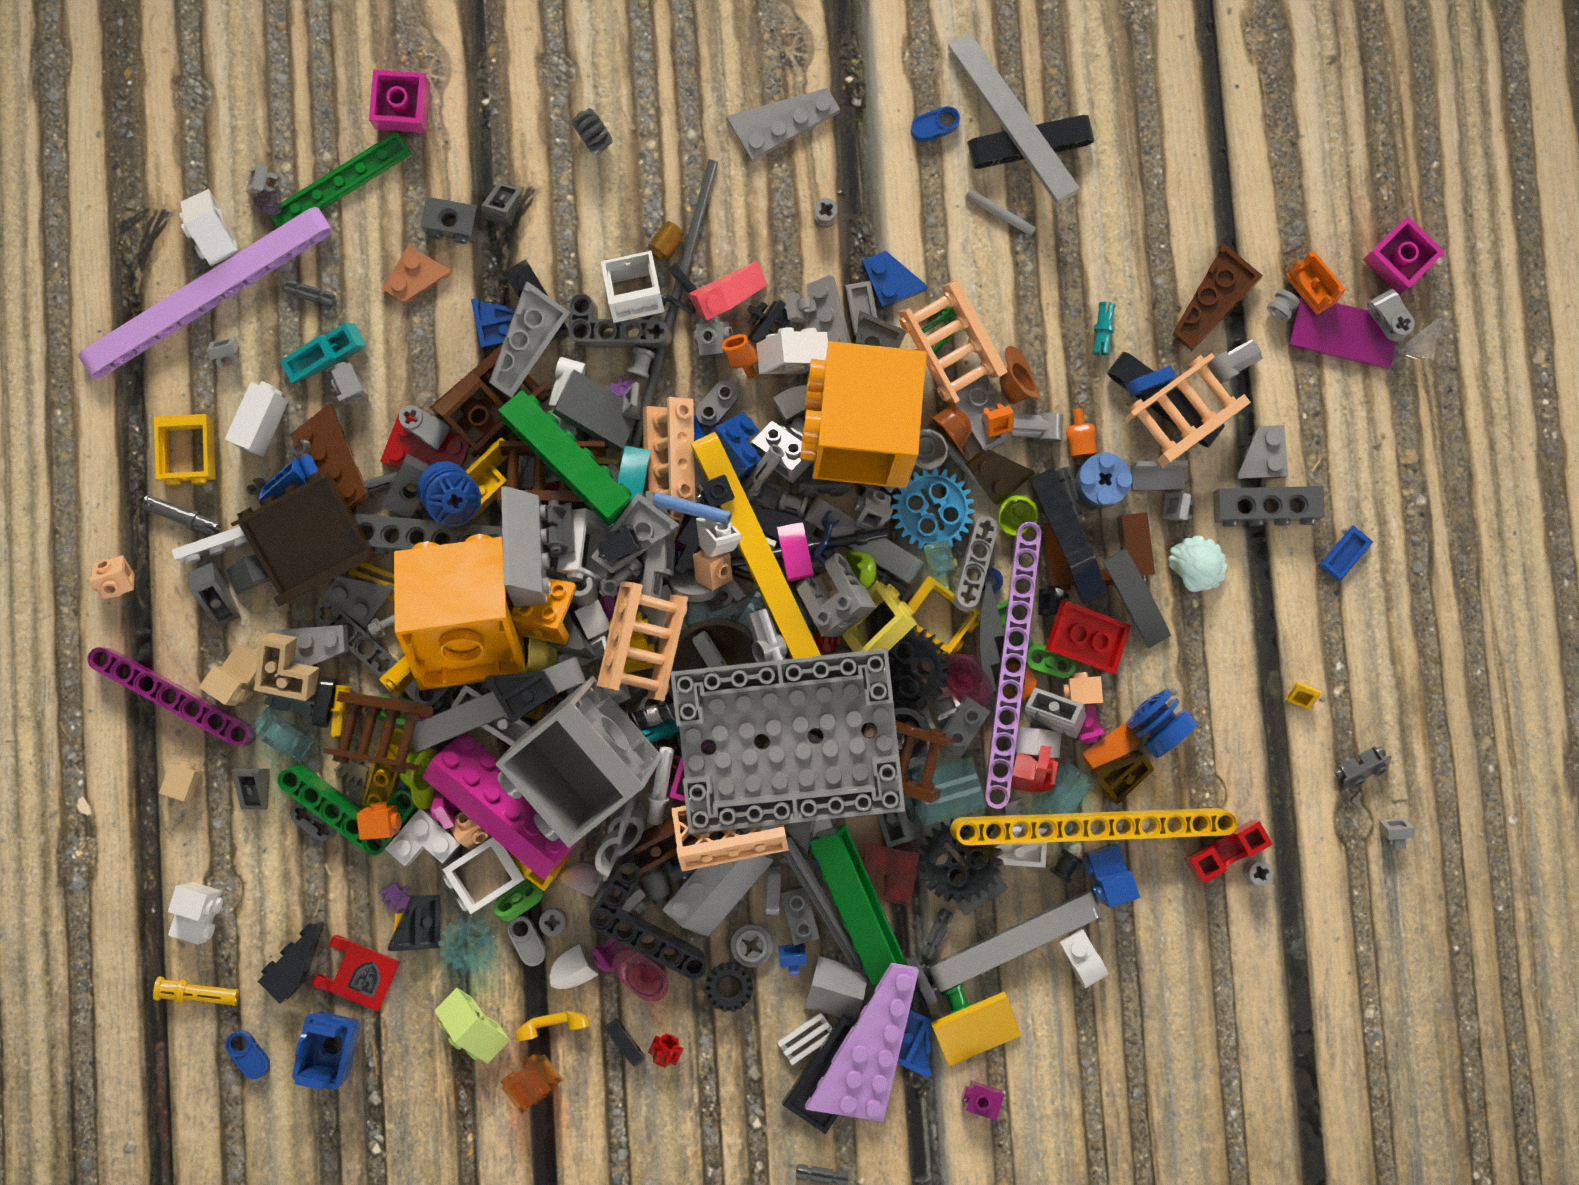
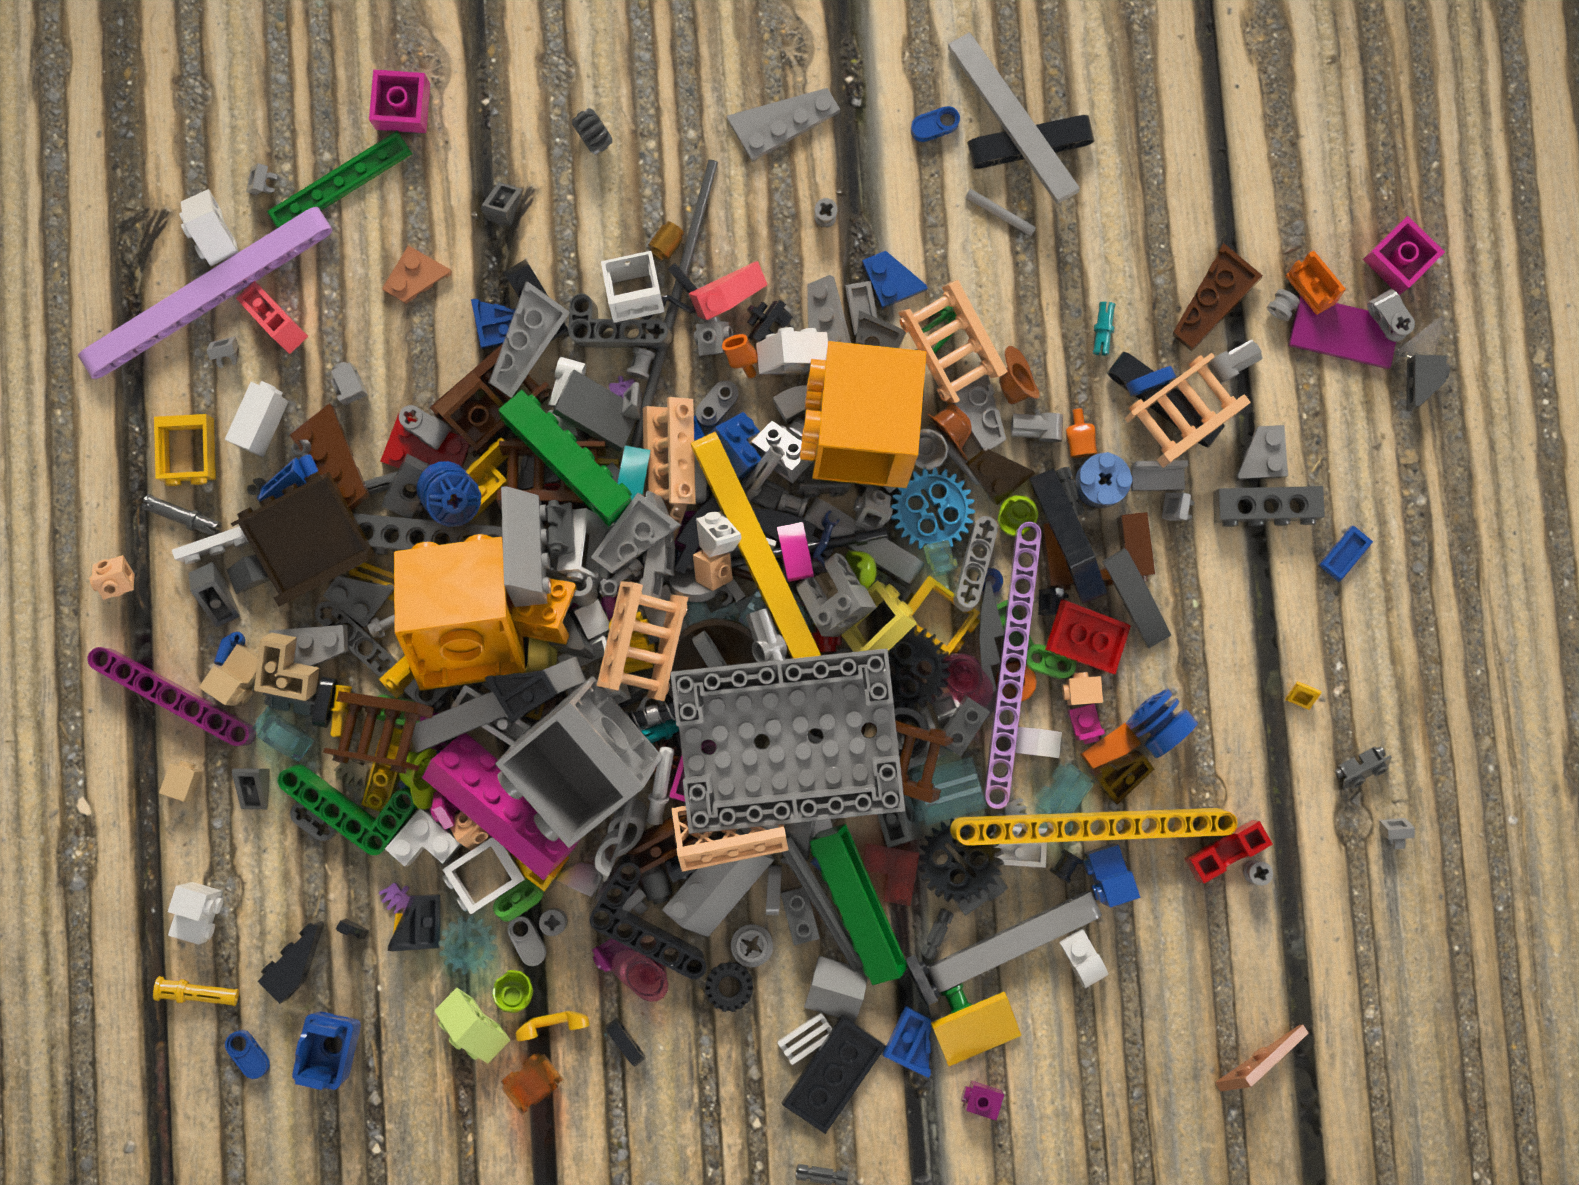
tile [253,189,281,215] -> none
teal slope [280,322,367,384] -> none
dark grey axle [284,280,336,307] -> none
red flag [312,934,401,1012] -> none
orange brick [356,802,402,840] -> none
dark grey brick [420,197,481,244] -> none
white brick [550,944,598,989] -> none
black brick [597,524,643,563] -> none
red gear [648,1033,683,1068] -> none
medium blue piece [653,492,732,525] -> none
black bracket [695,475,735,508] -> none
blue tile [778,943,807,976] -> none
light grey tile [785,292,817,325] -> none
lavender wing [805,963,919,1122] -> none
orange tile [983,404,1014,438] -> none
red brick [1011,745,1058,793] -> none
light grey brick [1025,687,1086,738] -> none
light aqua hair [1168,536,1227,592] -> none
none -> blue arm [214,632,245,666]
none -> coral slope [236,281,309,354]
none -> black tile [336,918,369,939]
none -> lime hair [492,970,533,1013]
none -> nougat wing [1215,1024,1309,1092]
none -> dark grey slope [1406,354,1450,411]

